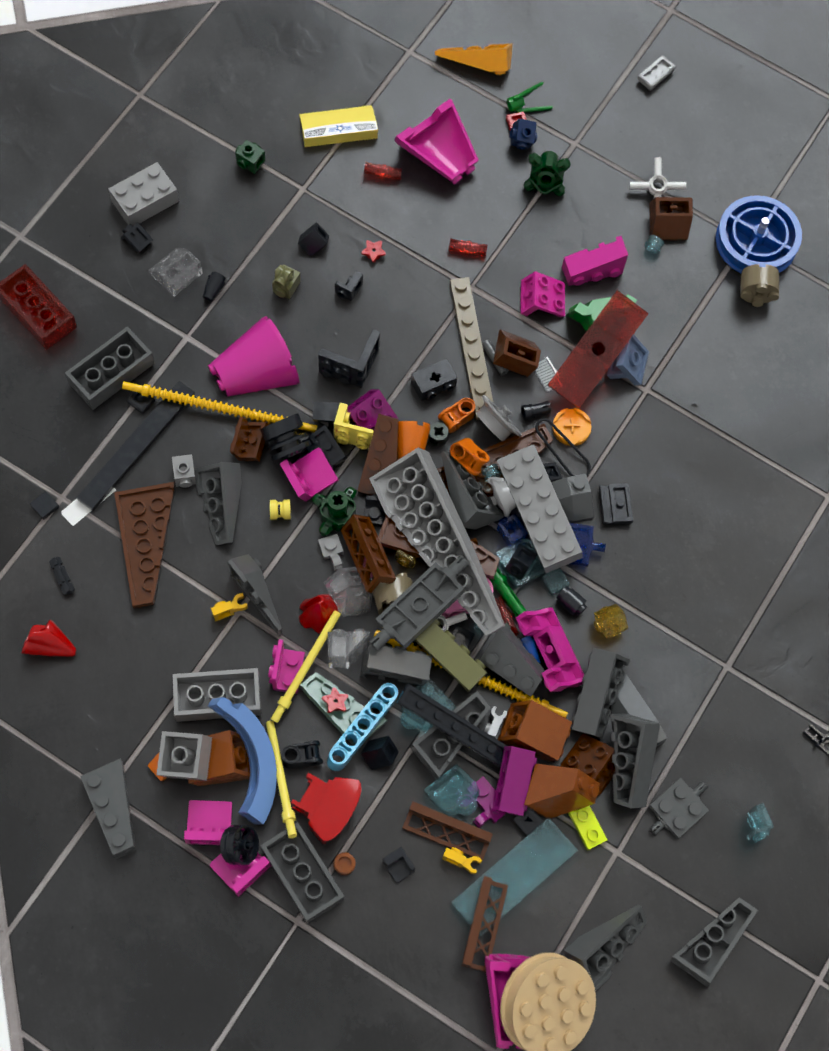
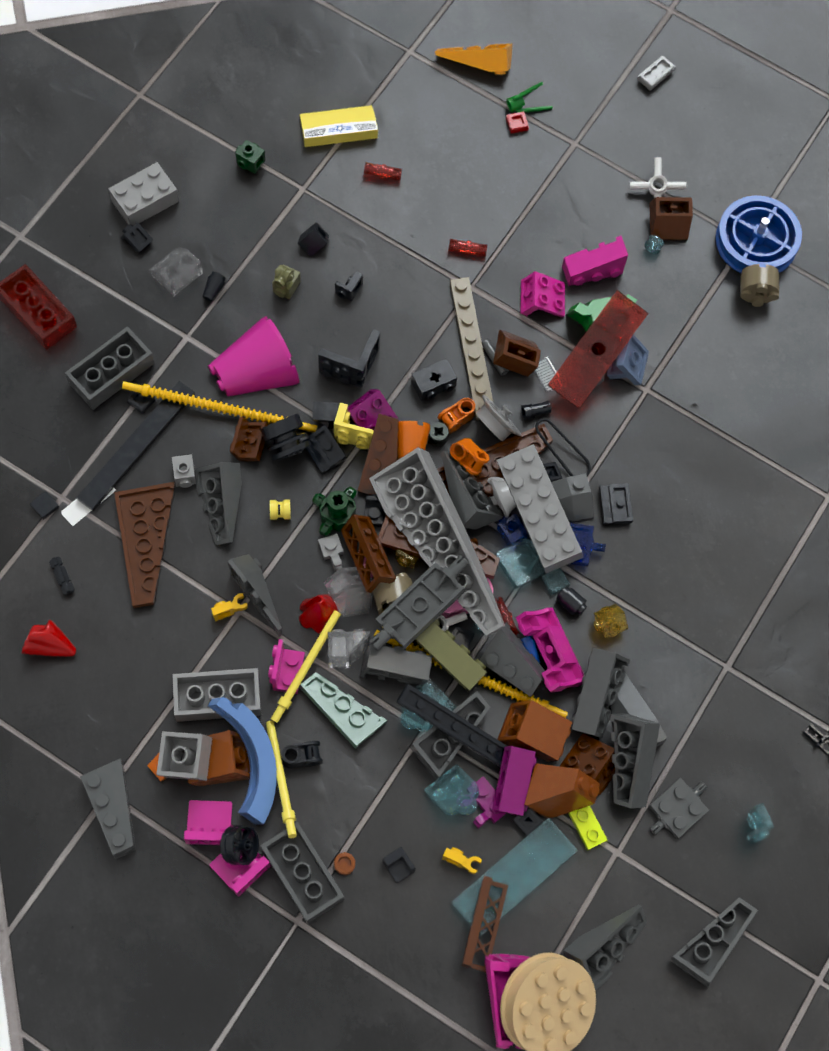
dark pink bracket [280,447,339,502] -> none
red piece [291,773,361,845] -> none
plate [321,687,349,713] -> none
medium azure beam [327,683,398,771] -> none
plate [361,240,386,262] -> none
black panel [361,736,399,770] -> none
dark pink cone [394,98,479,185] -> none
reddish brown fence [402,801,493,861] -> none
clear light blue bush [481,464,502,482] -> none
plate [484,706,507,738] -> none
green pin [489,568,527,617] -> none
black bracket [504,544,538,580] -> none
dark blue brick [509,118,537,150] -> none
dark green piece [523,151,571,196] -> none
light orange tile [552,408,592,446] -> none

